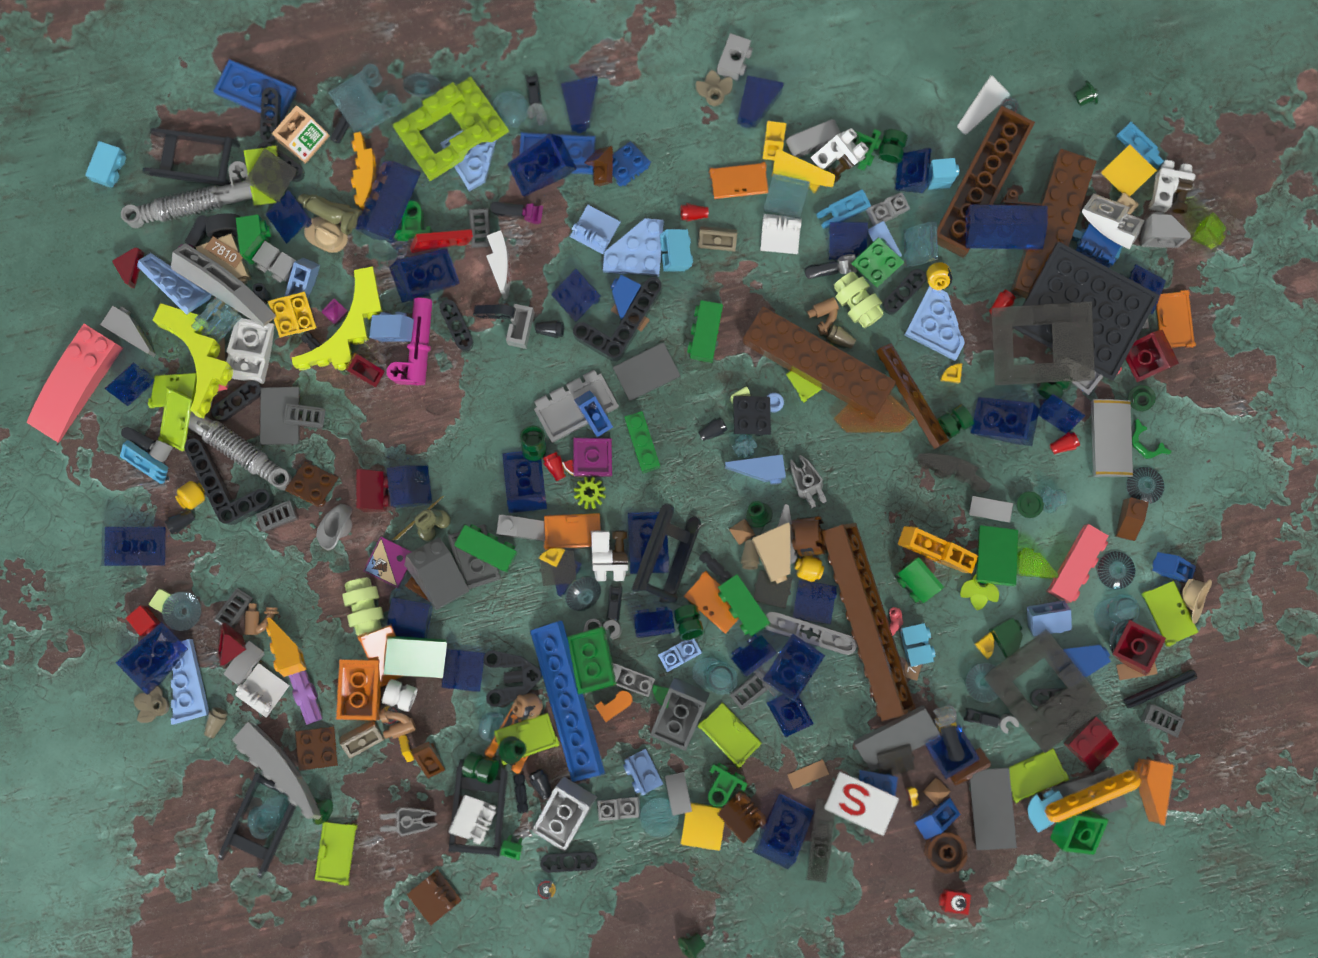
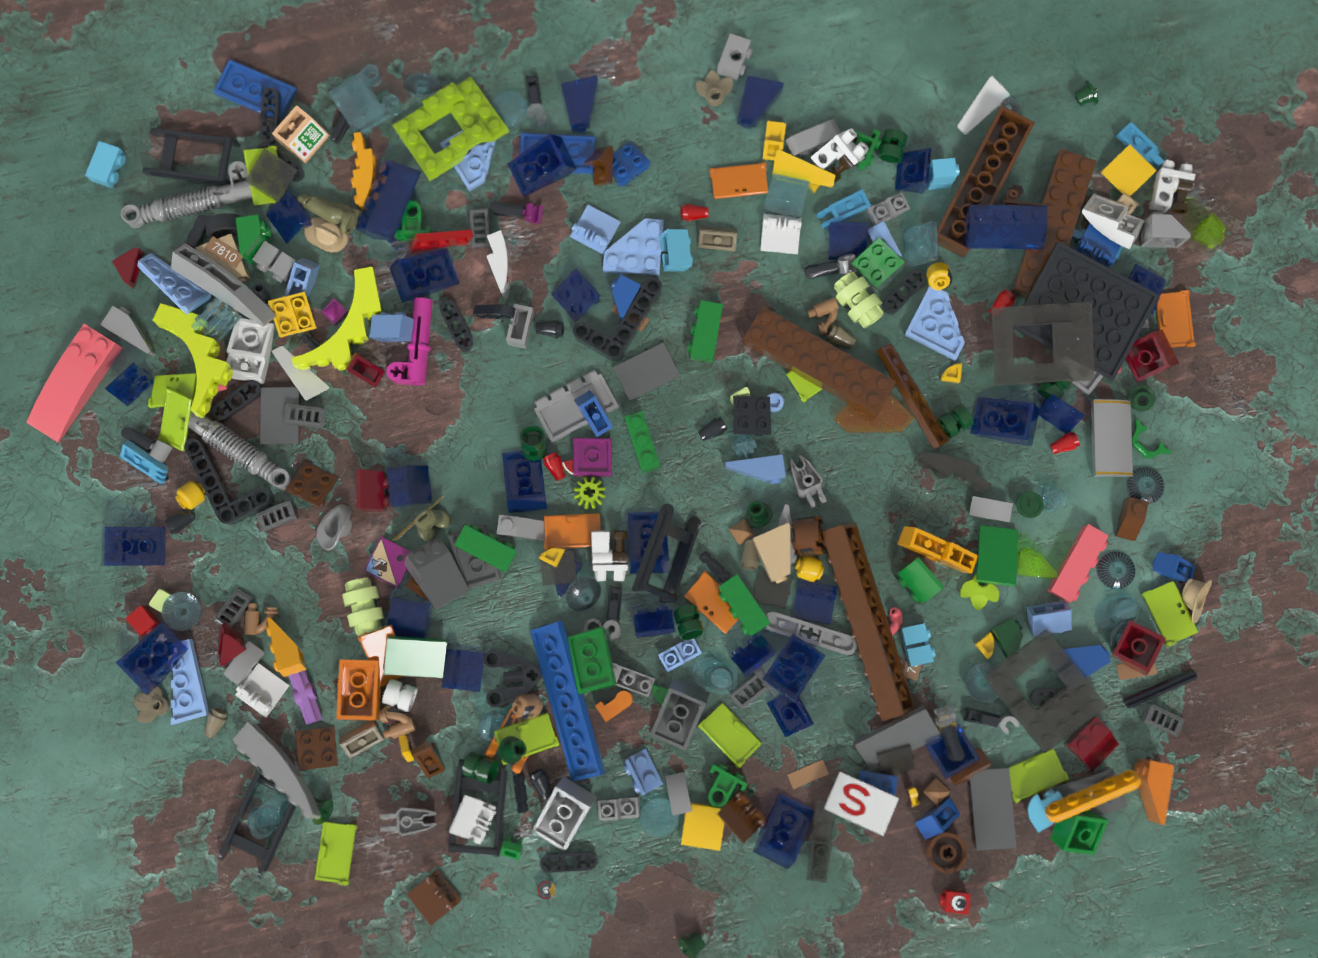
none -> white sticker [272,346,329,400]

